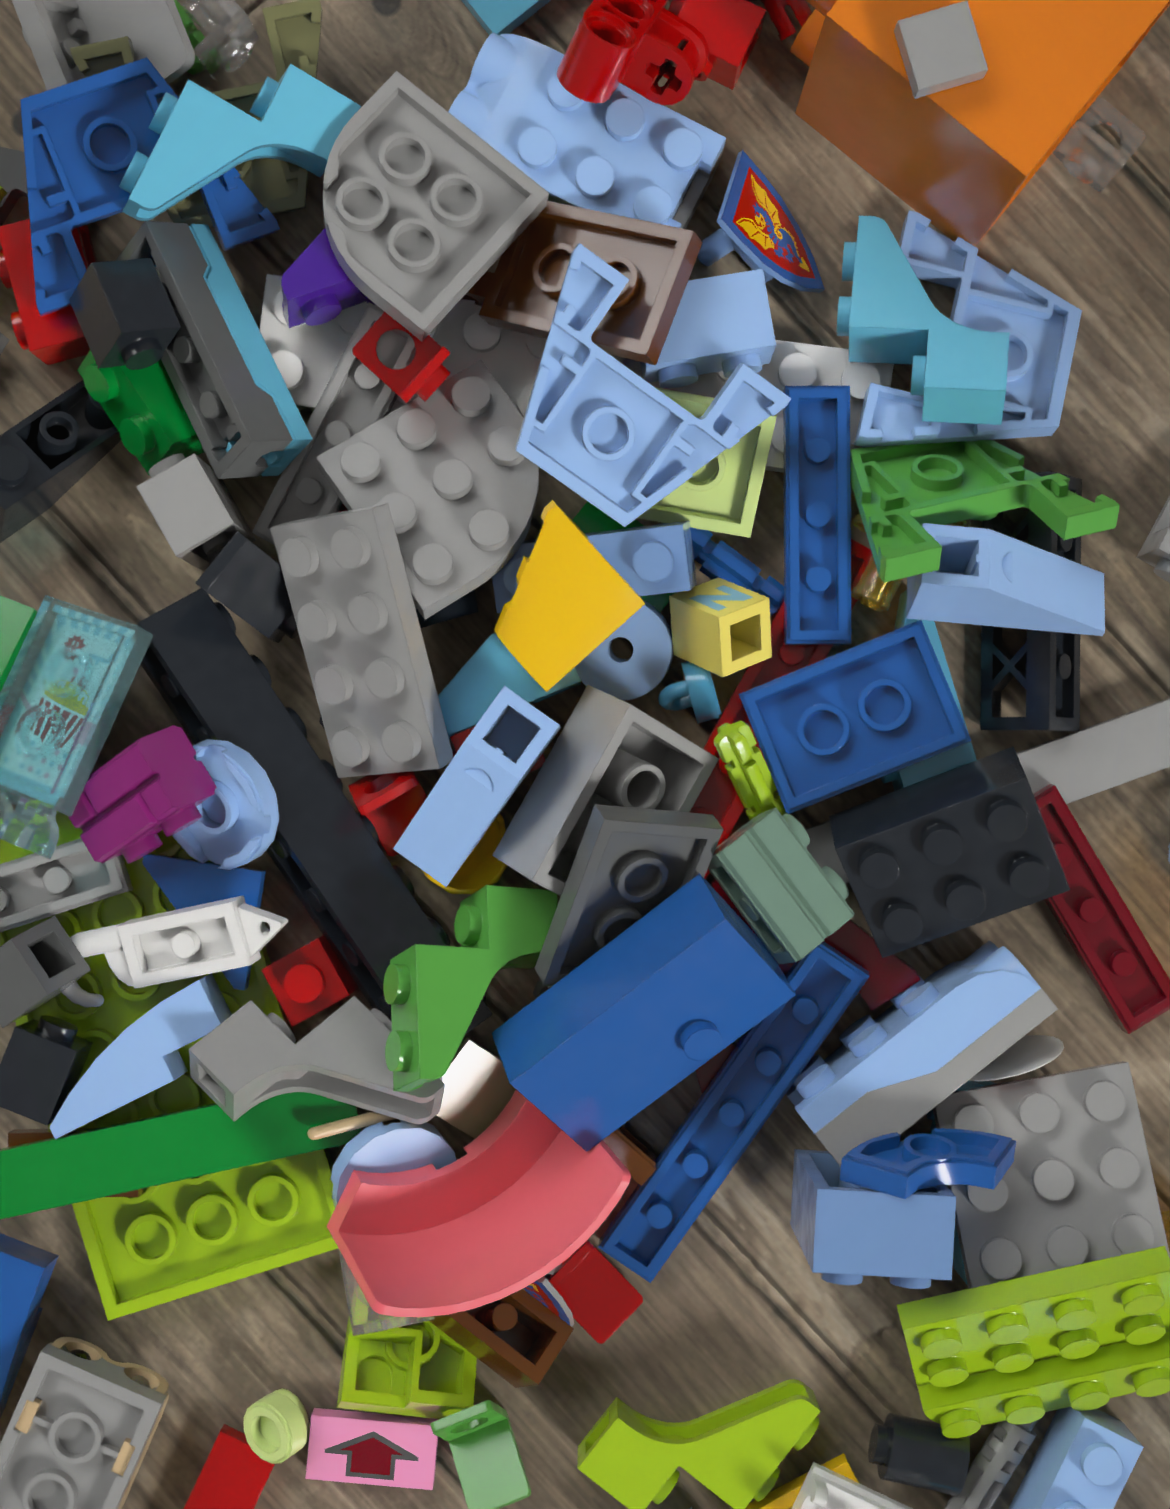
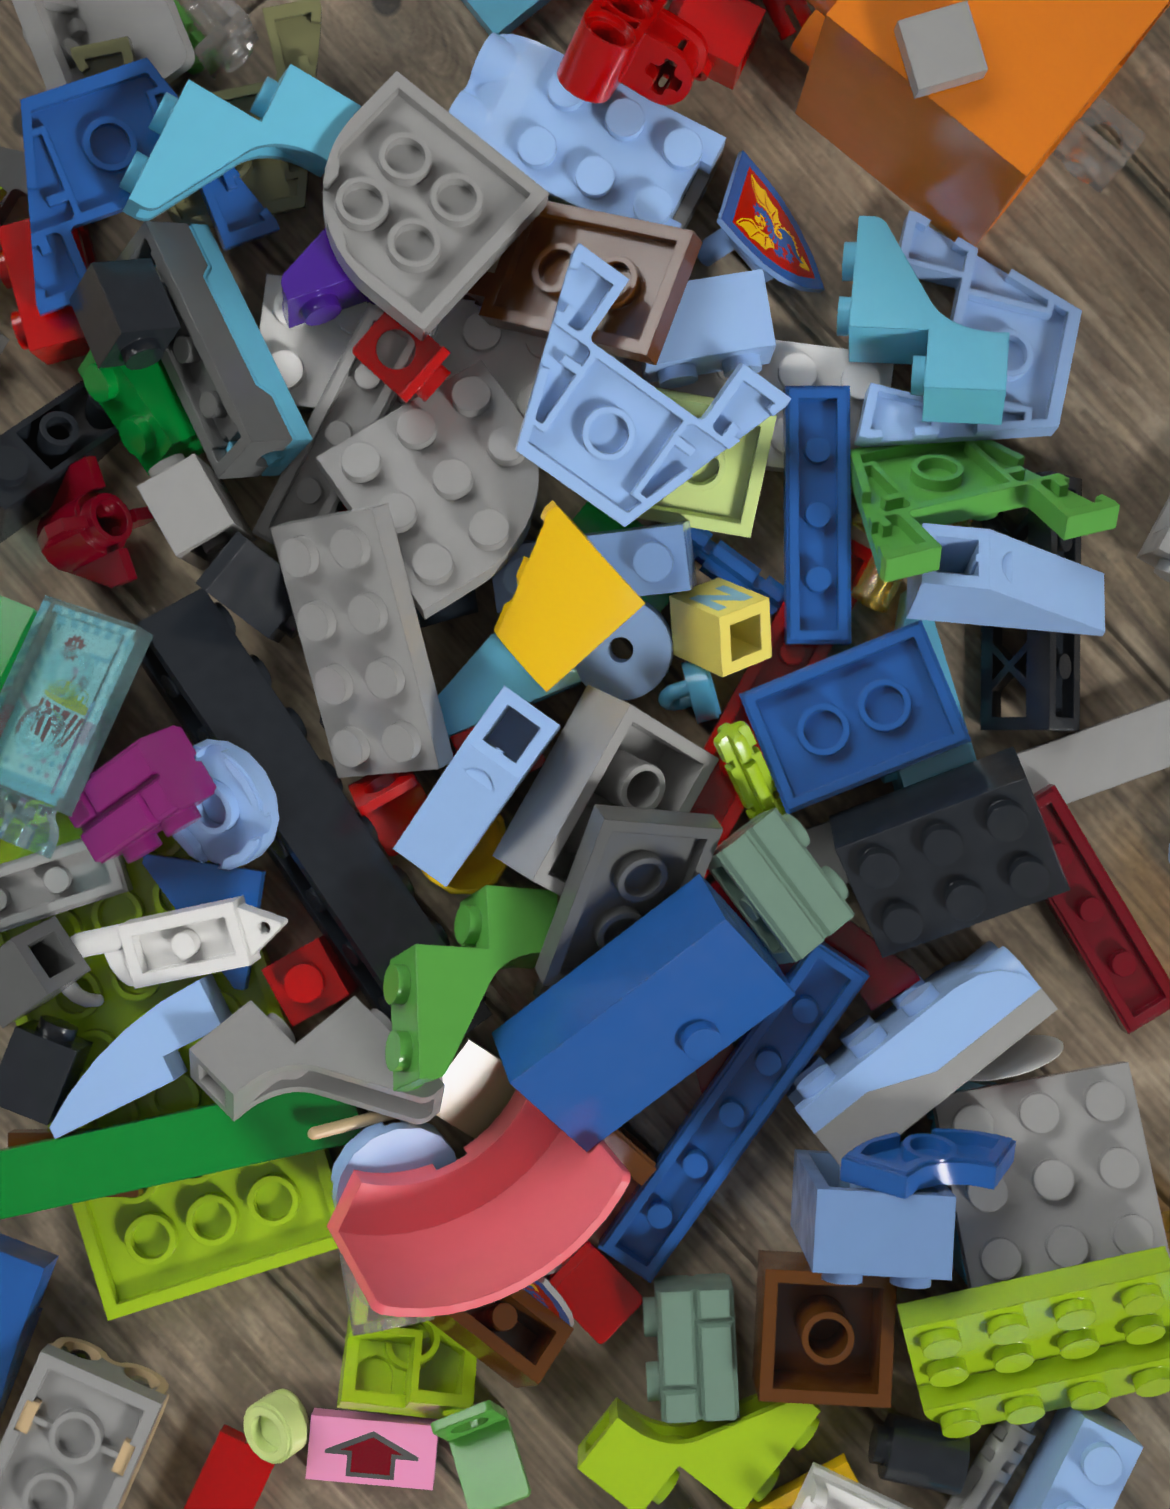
none -> dark red brick [37,456,155,588]
none -> sand green brick [642,1273,740,1423]
none -> reddish brown brick [752,1250,897,1408]

